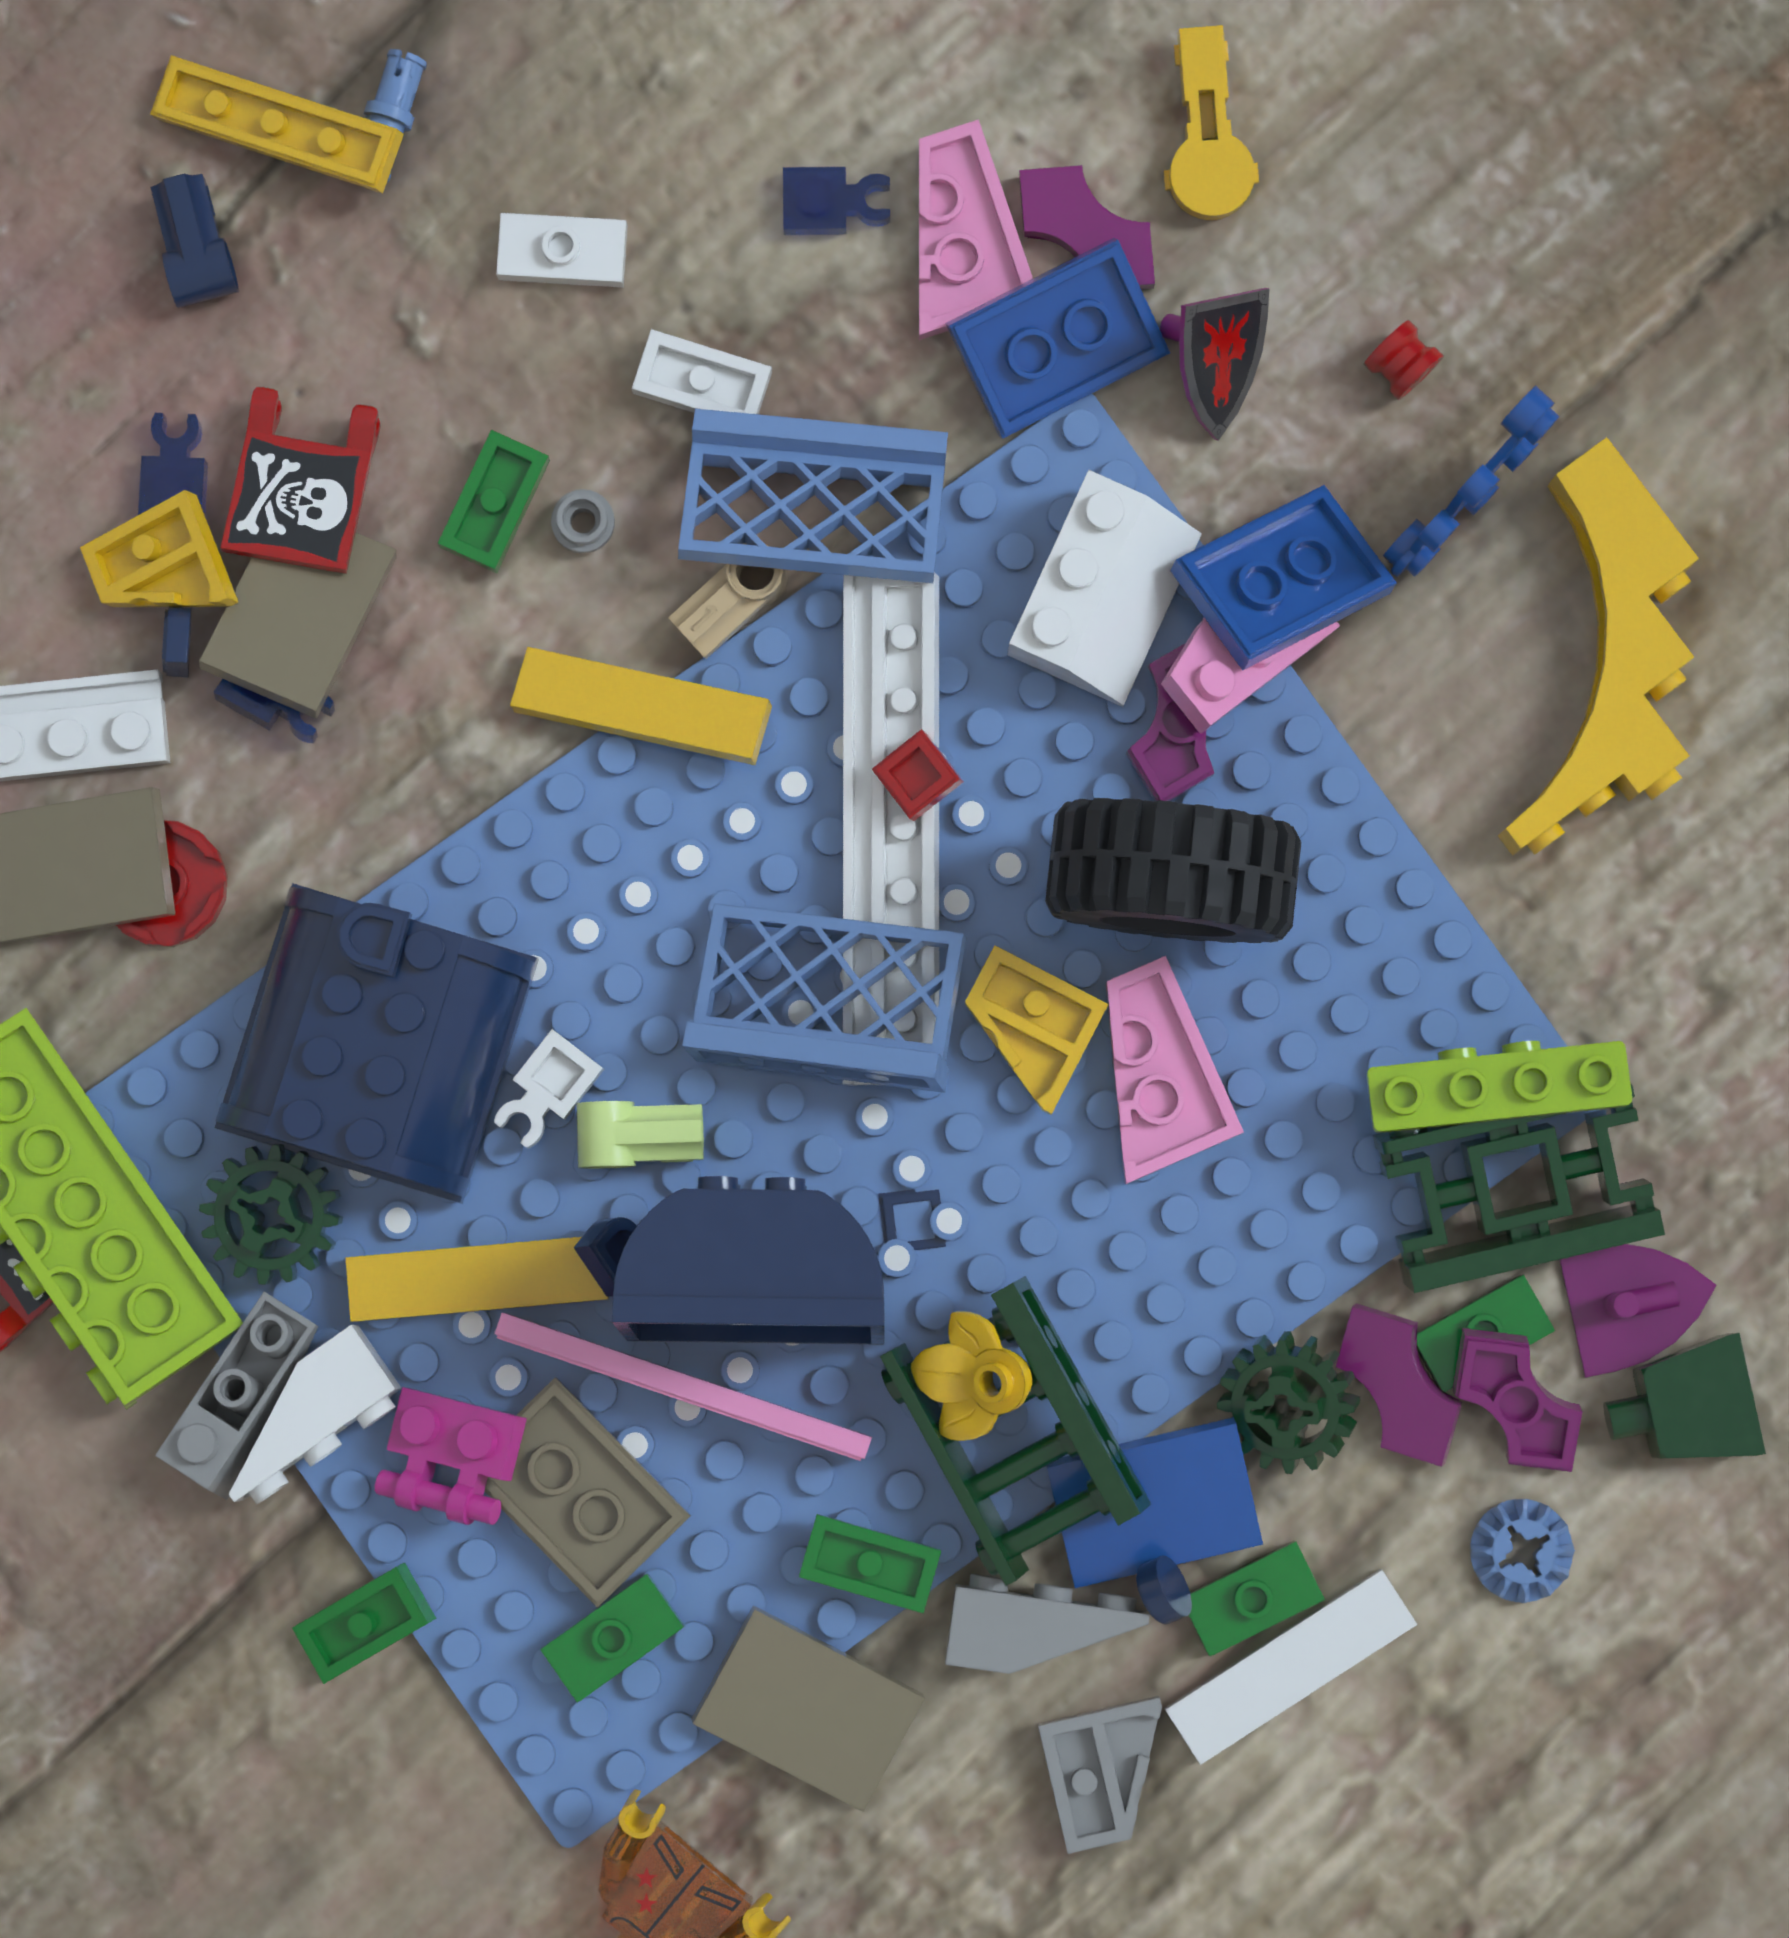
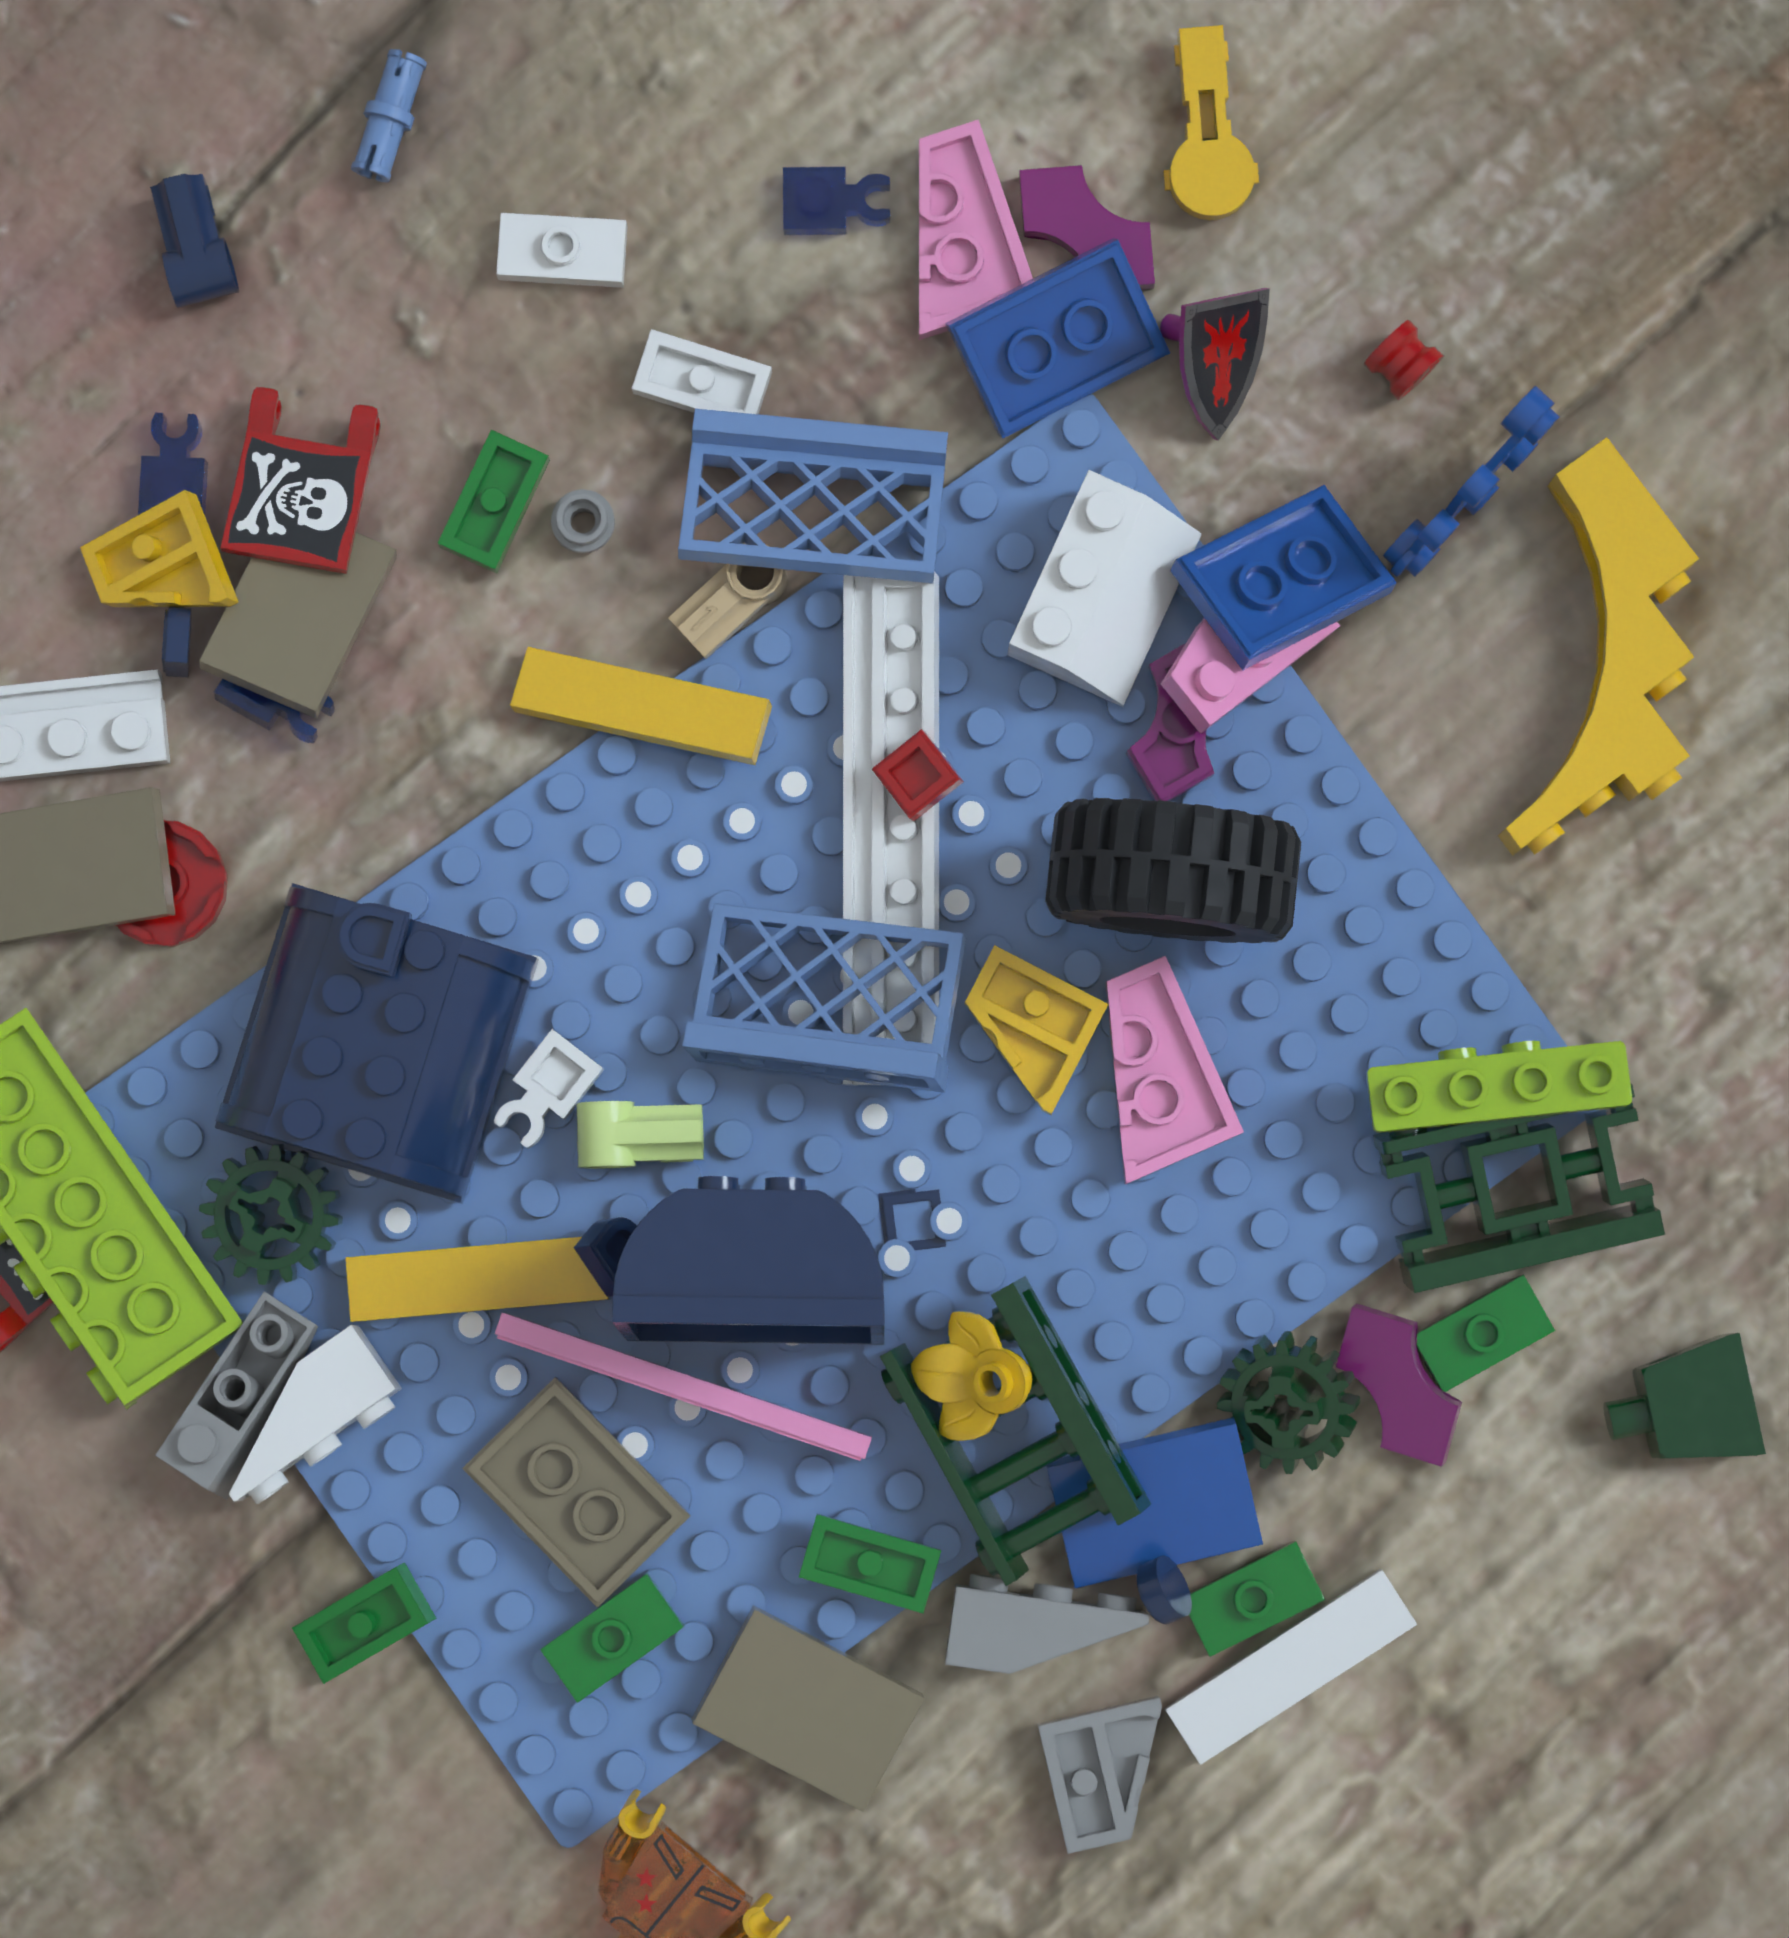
yellow tile [150,55,404,194] -> none
dark pink plate [375,1387,527,1525] -> none
magenta tile [1453,1328,1583,1472] -> none
medium blue gear [1470,1499,1575,1603] -> none
magenta shield [1559,1244,1717,1378] -> none

